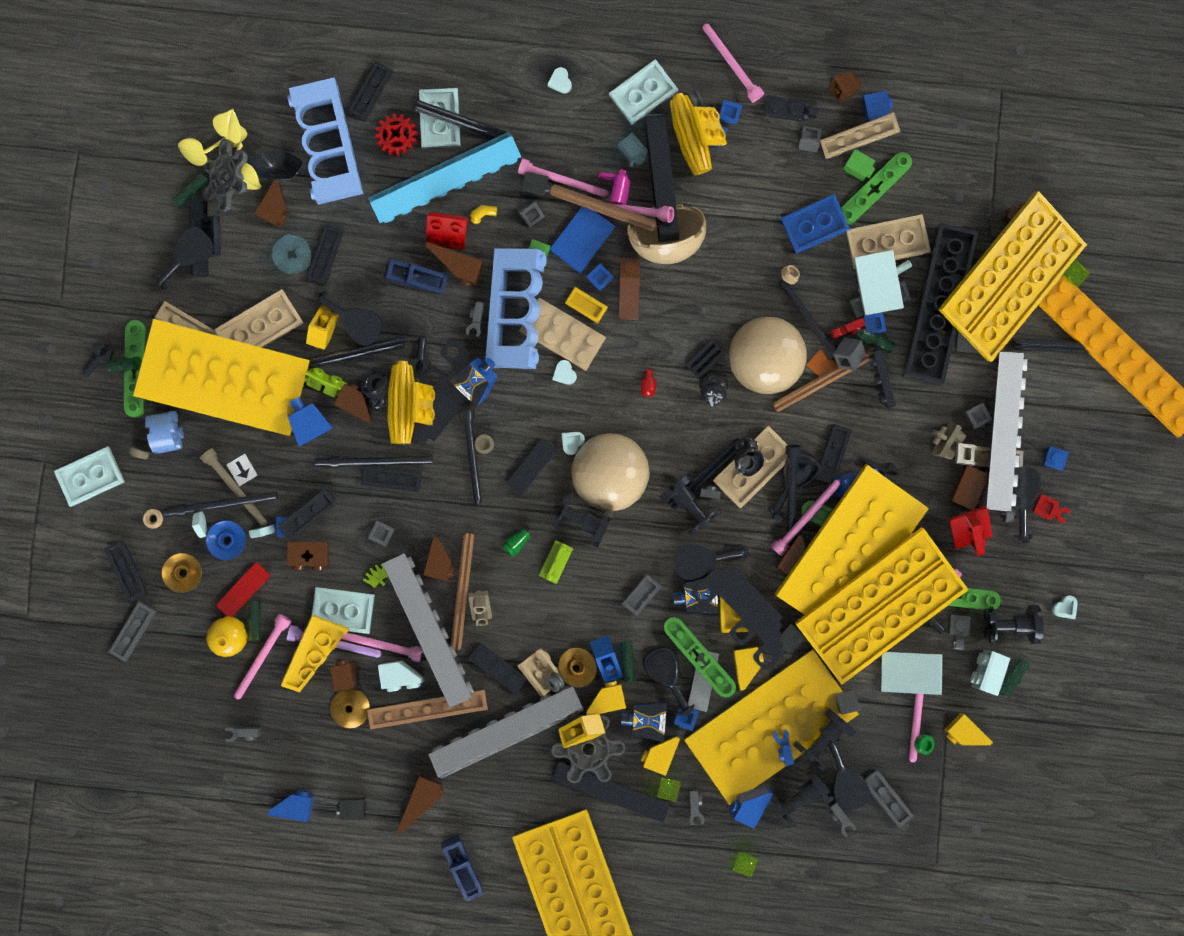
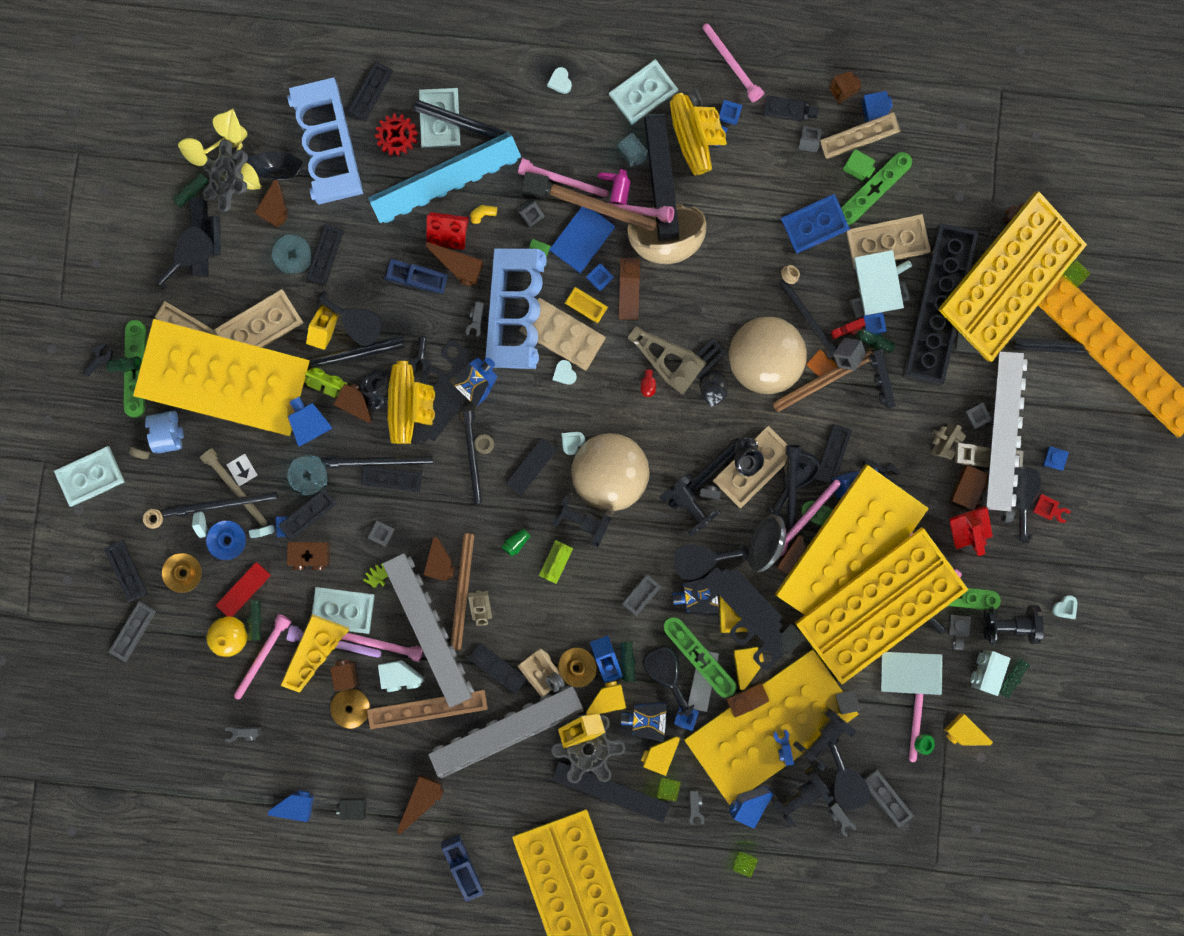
none -> clear light blue plate [287,455,327,495]
none -> dark tan plate [628,326,706,395]
none -> reddish brown slope [726,683,769,718]
none -> dark grey dish [748,514,786,572]

